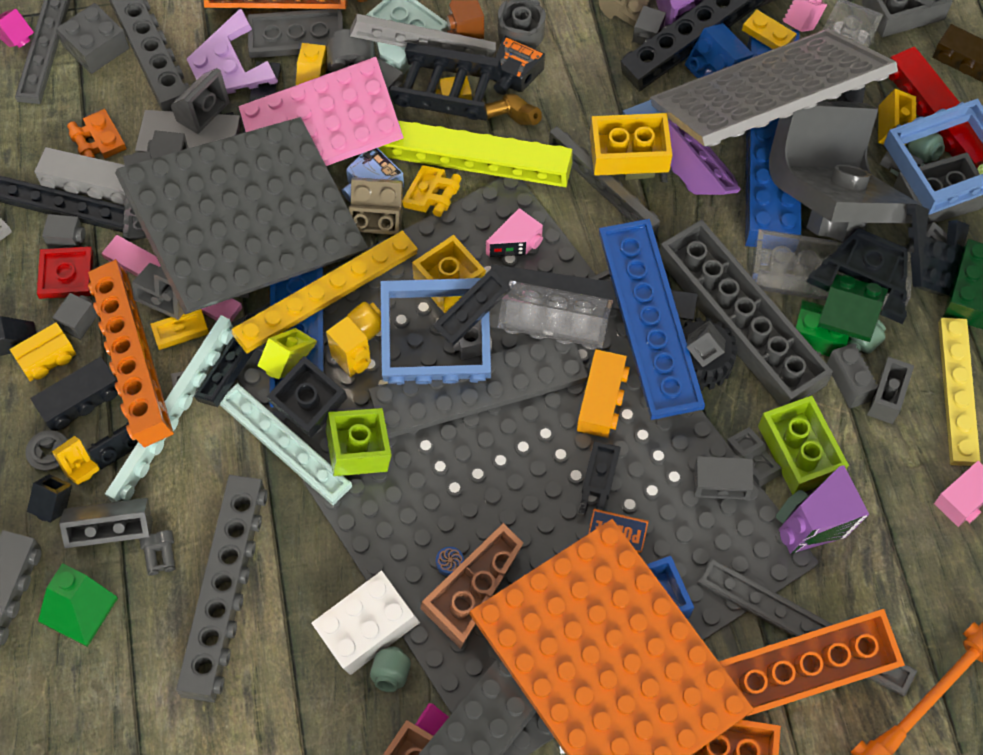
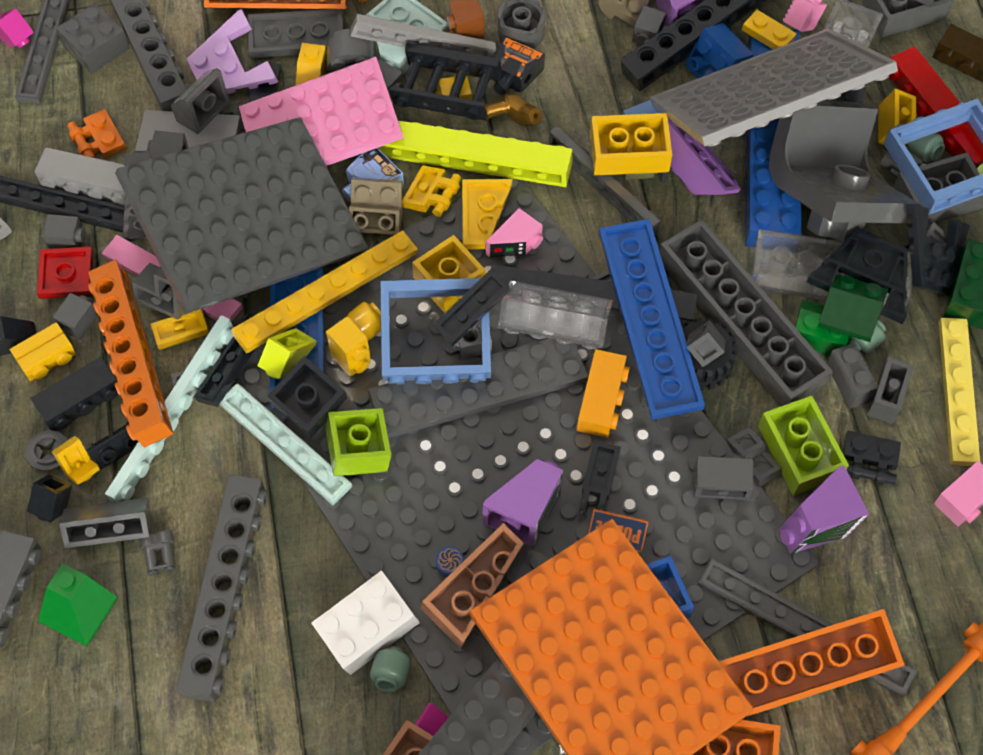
sand green tile [776,490,809,524] -> none
none -> yellow wing [462,179,513,249]
none -> medium lavender slope [483,459,563,547]
none -> black plate [843,430,901,485]

